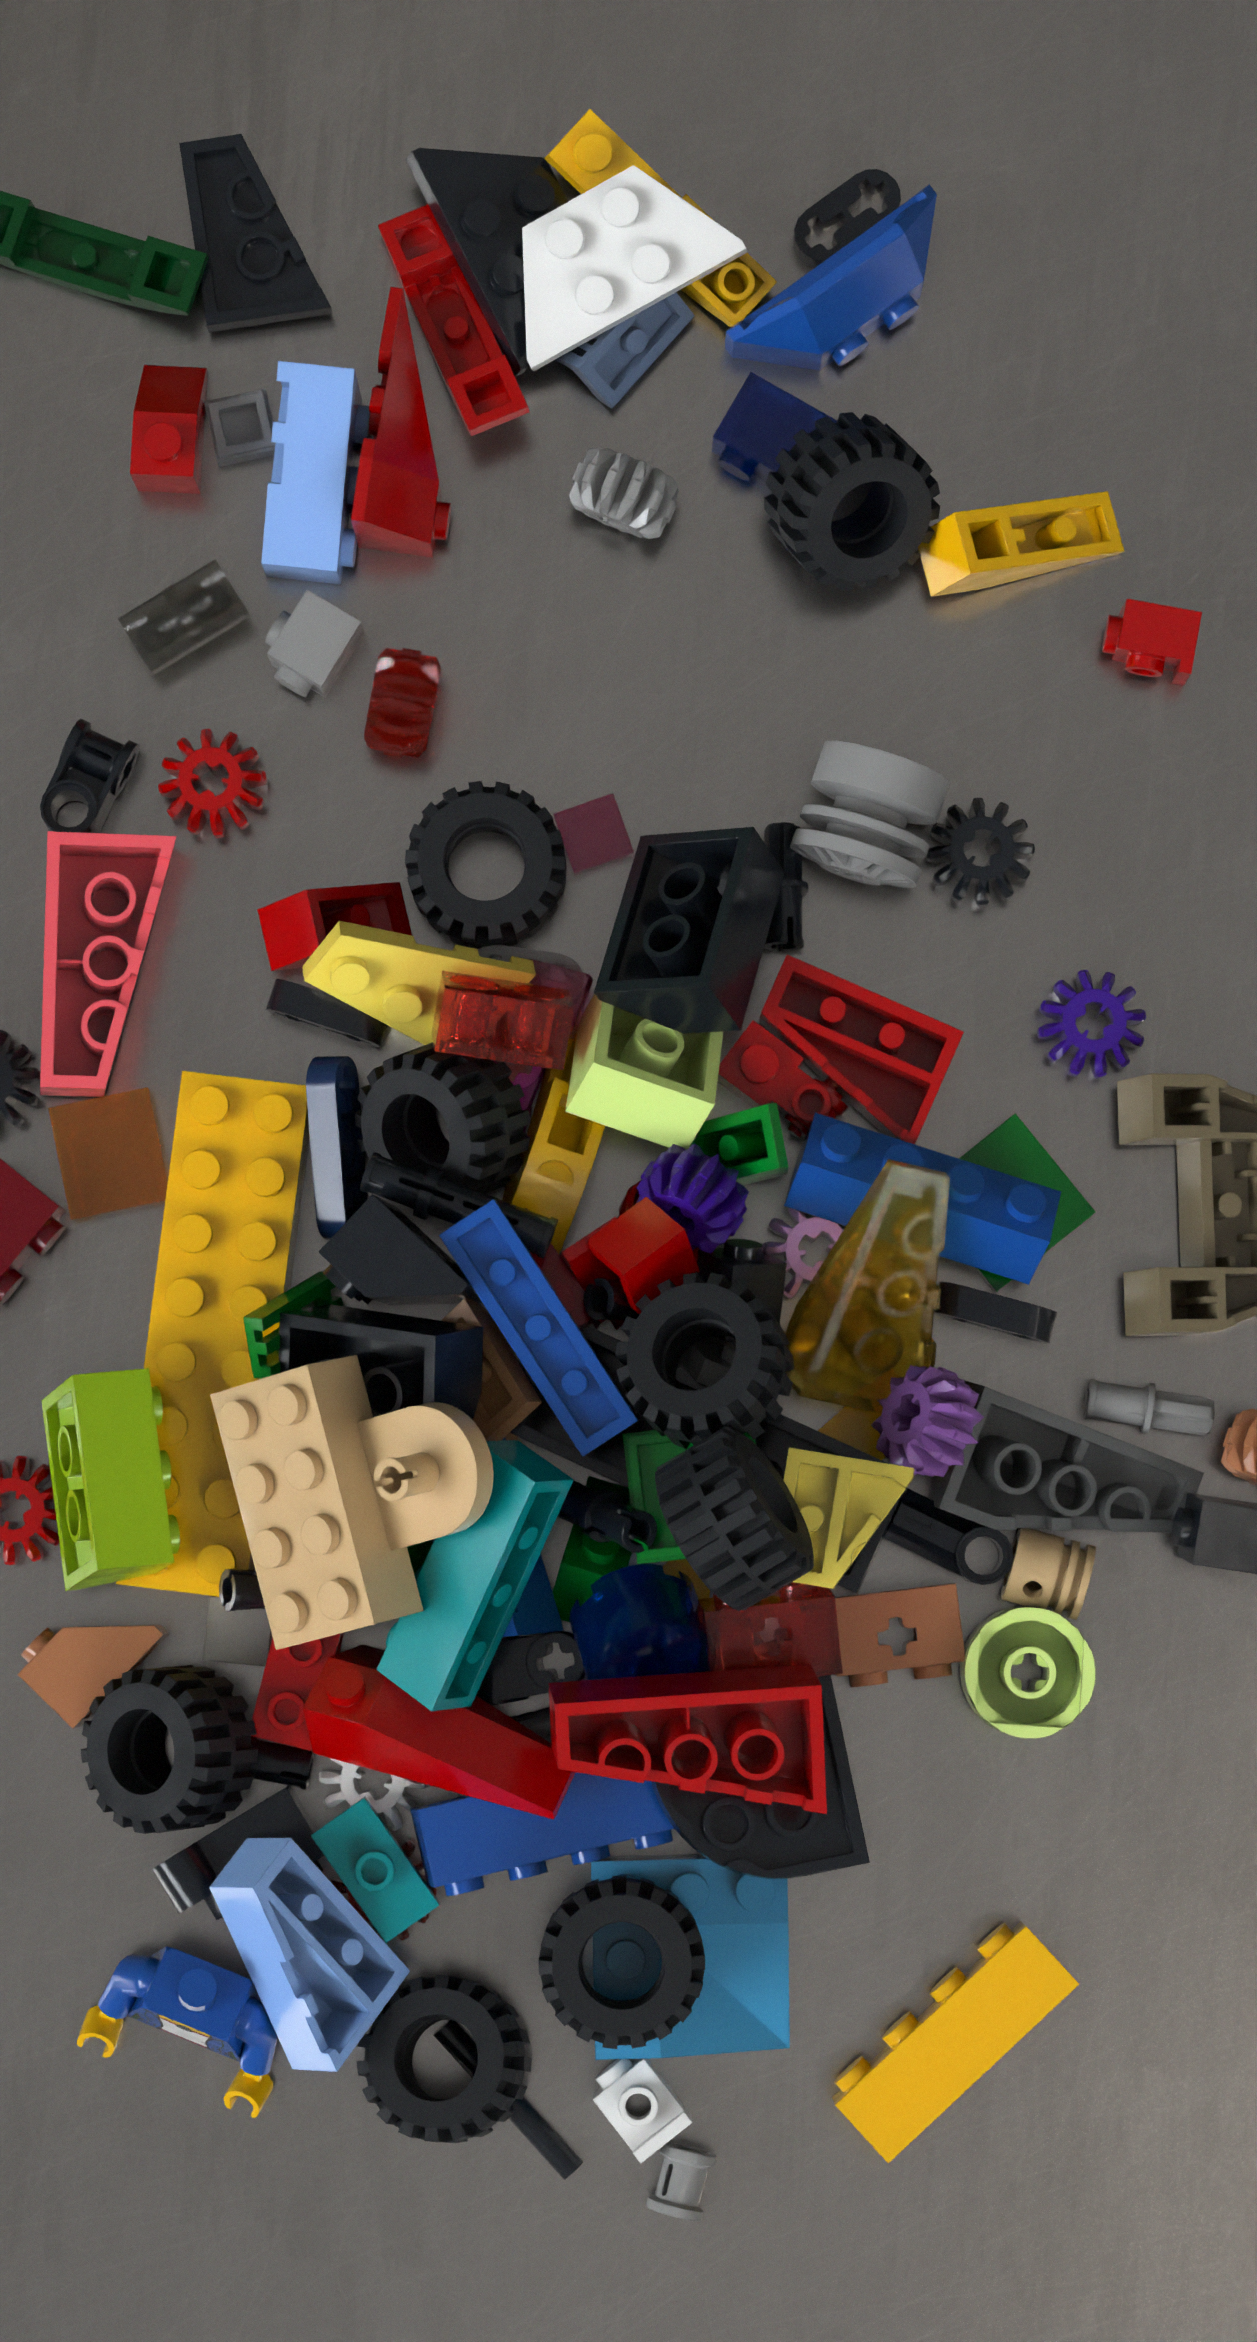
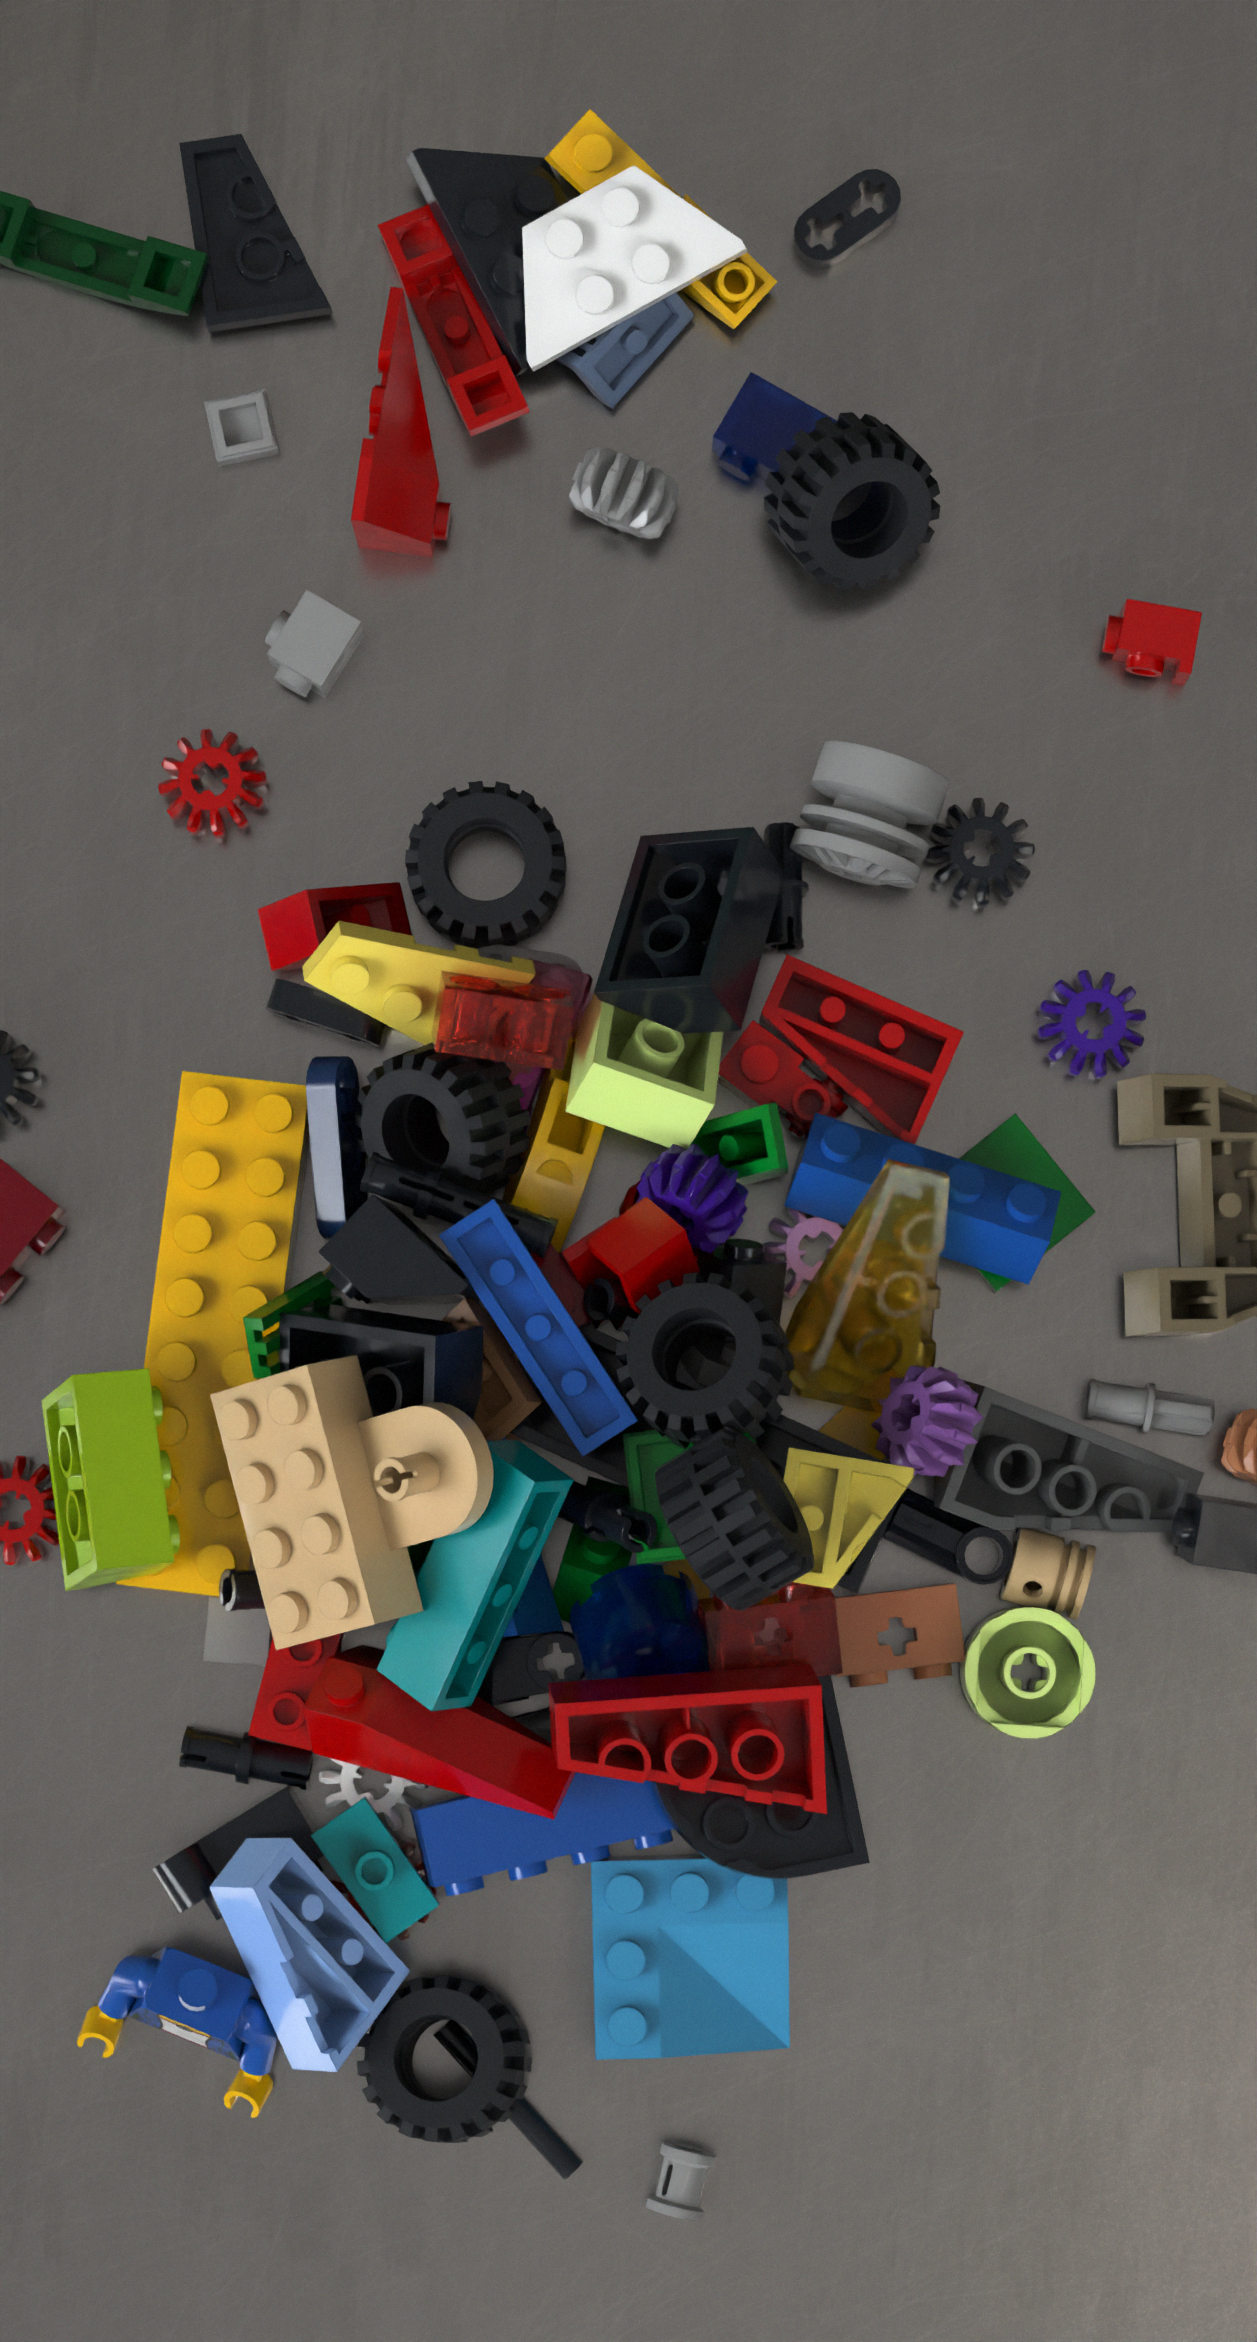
nougat slope [17,1625,170,1729] -> none
black piece [40,719,140,833] -> none
coral wedge [40,831,177,1097] -> none
clear orange piece [48,1087,168,1221] -> none
black tyre [81,1665,258,1834] -> none
clear smoke hips [118,559,250,675] -> none
red slope [130,365,208,494] -> none
light blue wedge [261,361,370,585] -> none
clear red gear [364,648,441,758] -> none
black tyre [538,1875,705,2049] -> none
clear pink tile [553,793,634,876] -> none
white brick [592,2059,692,2163] -> none
blue wedge [725,184,937,371] -> none
yellow brick [832,1921,1079,2163] -> none
yellow slope [918,491,1124,597] -> none
black beam [932,1281,1057,1344] -> none

